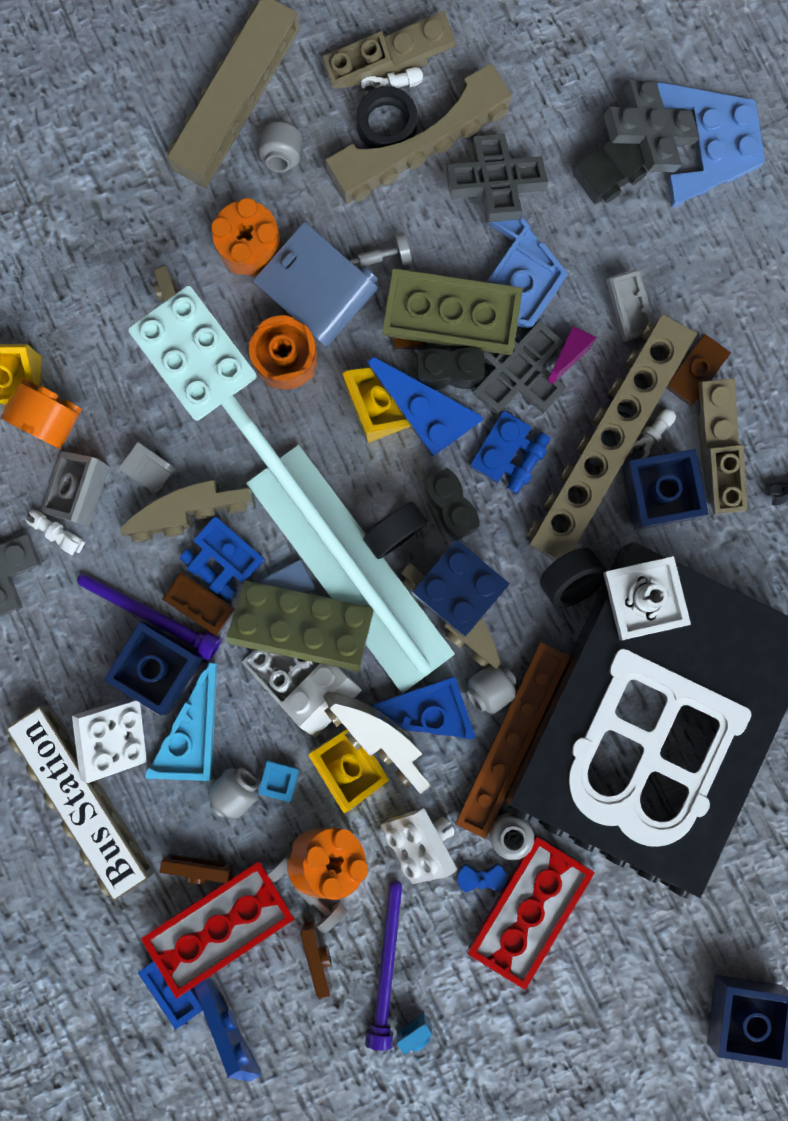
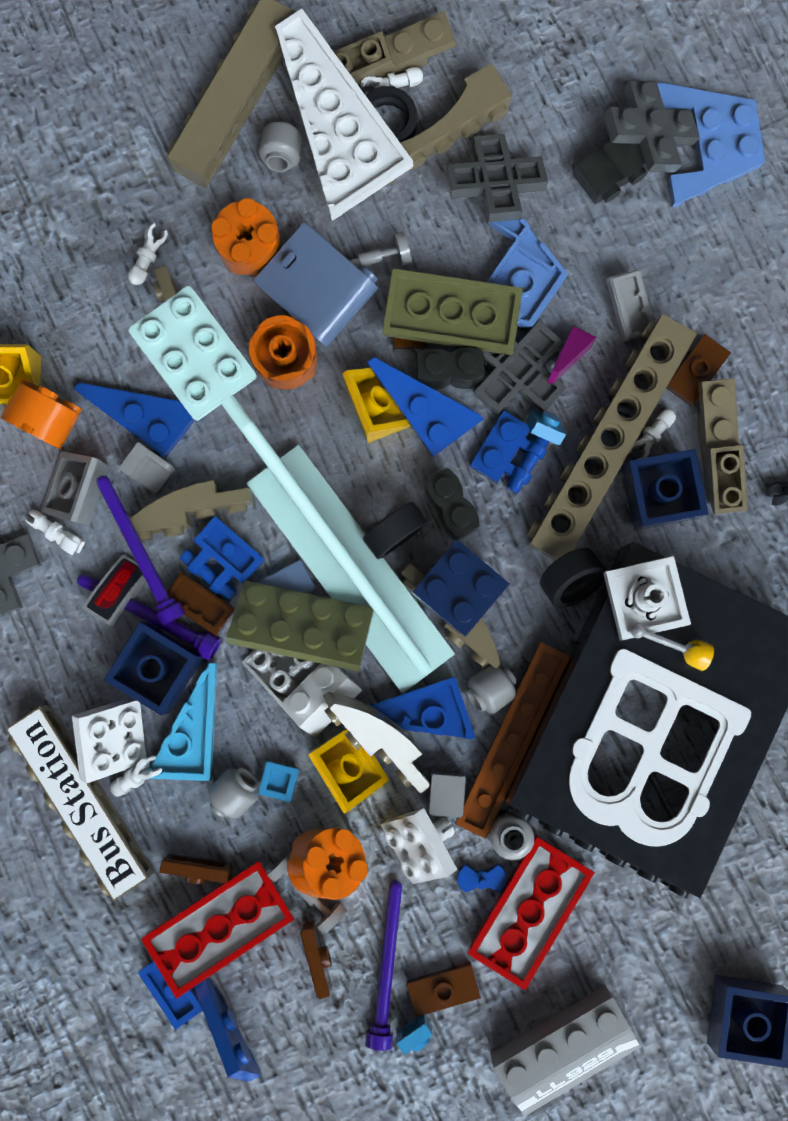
none -> blue wing [74,382,195,459]
none -> slope [82,554,146,626]
none -> dark purple piece [96,475,186,626]
none -> white piece [110,755,162,797]
none -> white piece [128,223,168,285]
none -> white wing [275,9,413,221]
none -> reddish brown plate [407,962,481,1017]
none -> light grey panel [428,770,466,818]
none -> light grey slope [490,985,641,1116]
none -> dark azure plate [526,409,566,446]
none -> hinge [631,624,714,671]

